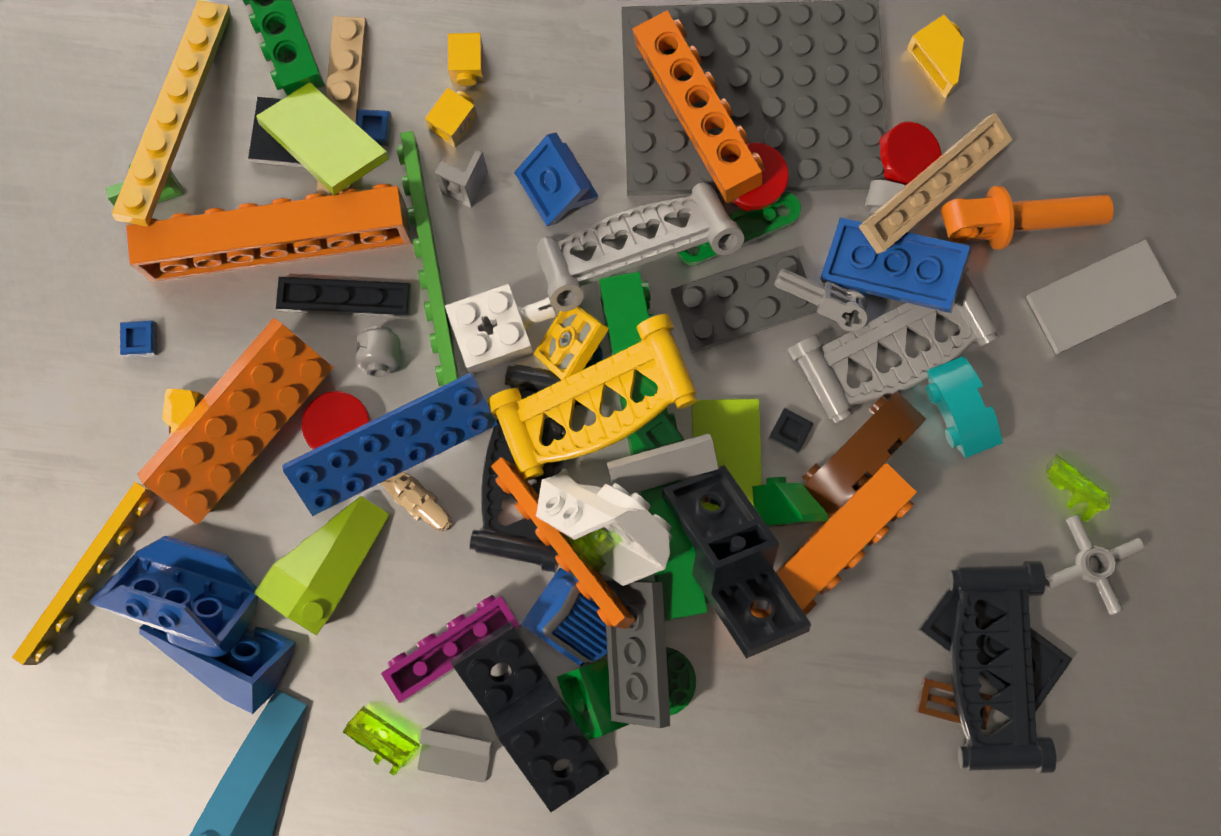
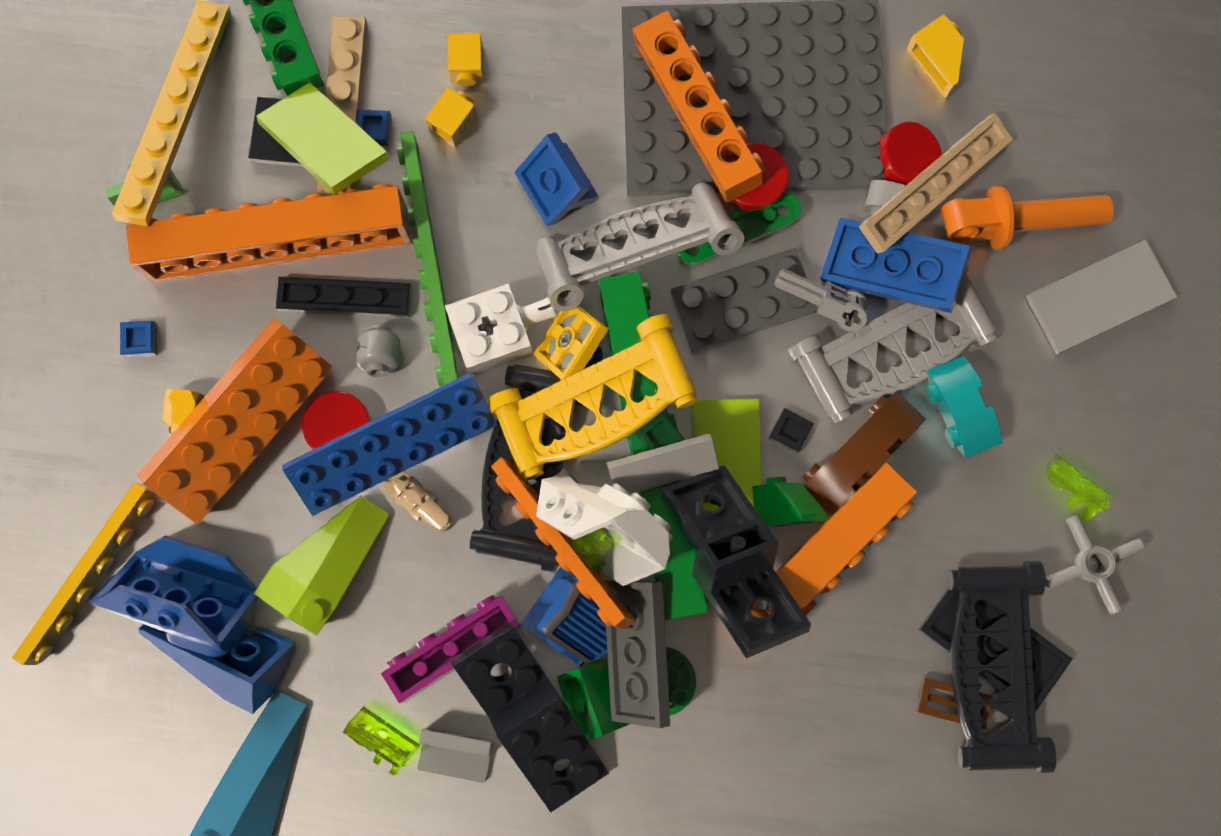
light grey panel [434,149,488,207] -> none

